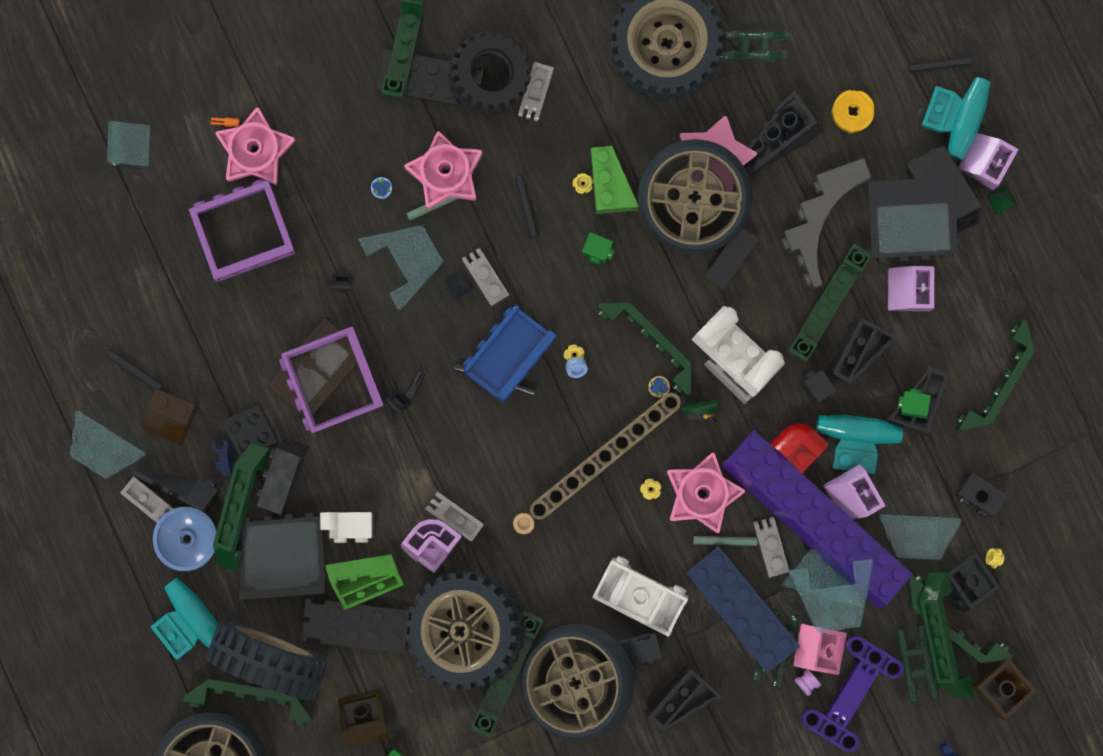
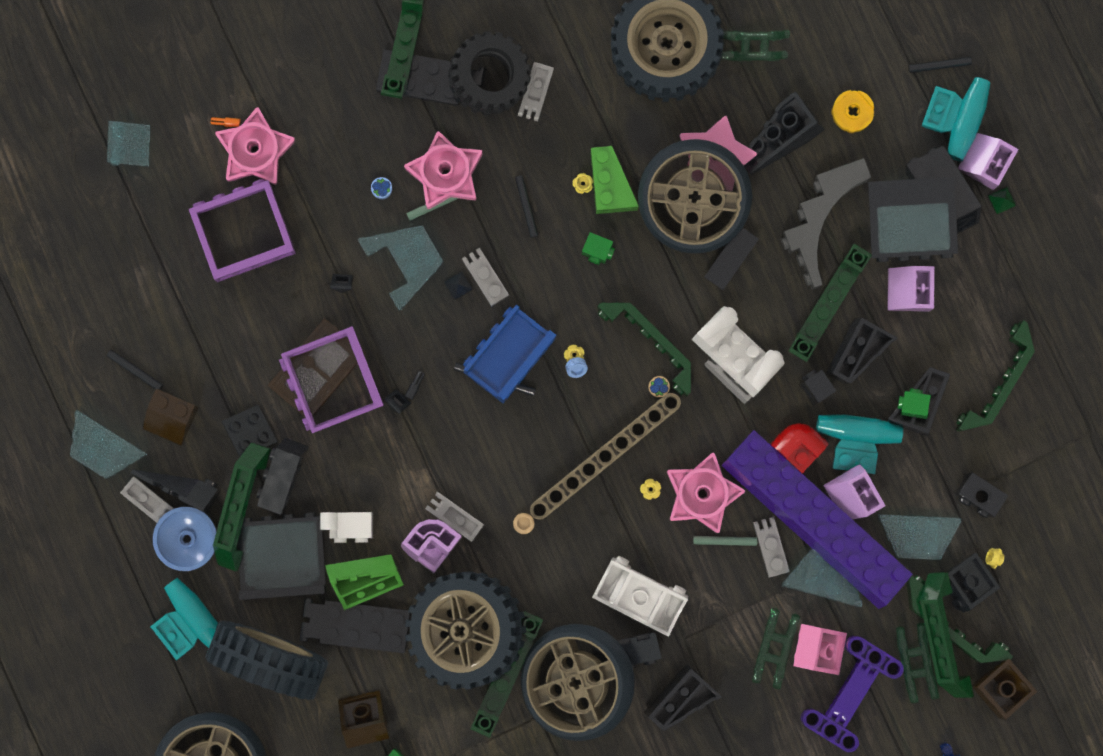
dark green slope [183,678,313,726] -> none
clear blue plate [212,439,233,477] -> none
dark green piece [680,400,719,422] -> none
dark blue plate [686,546,801,673] -> none
clear light blue wing [789,559,873,632] -> none
lavender wheel [795,669,821,696] -> none

